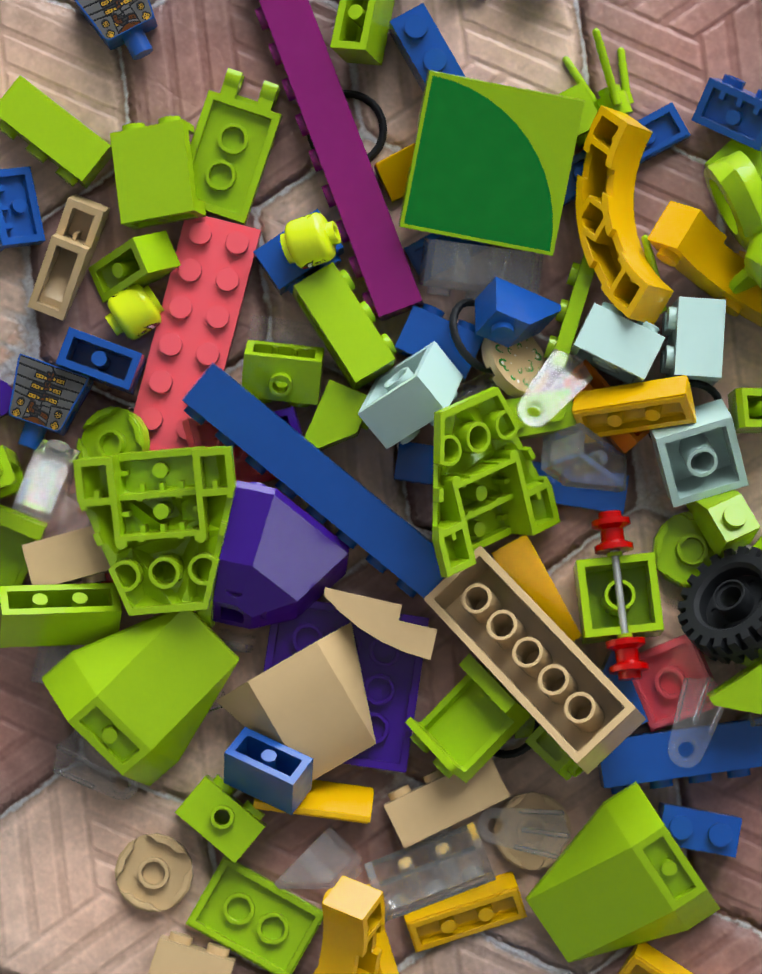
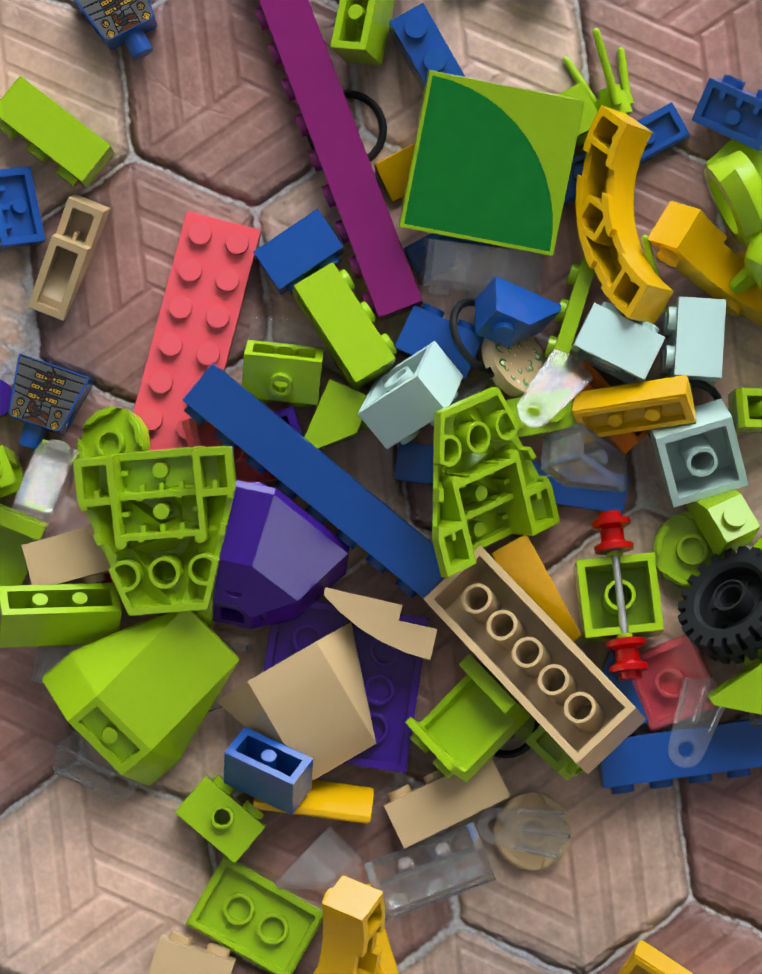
blue brick [55,327,147,395] -> none
lime slope [88,230,181,303] -> none
neon yellow head [105,284,164,340] -> none
lime panel [110,116,206,230] -> none
tan tile [115,833,194,913] -> none
lime tile [190,68,283,225] -> none
neon yellow head [280,212,341,269] -> none
yellow slope [402,871,527,953] -> none
lime wedge [525,781,720,963] -> none
blue brick [657,802,742,858] -> none

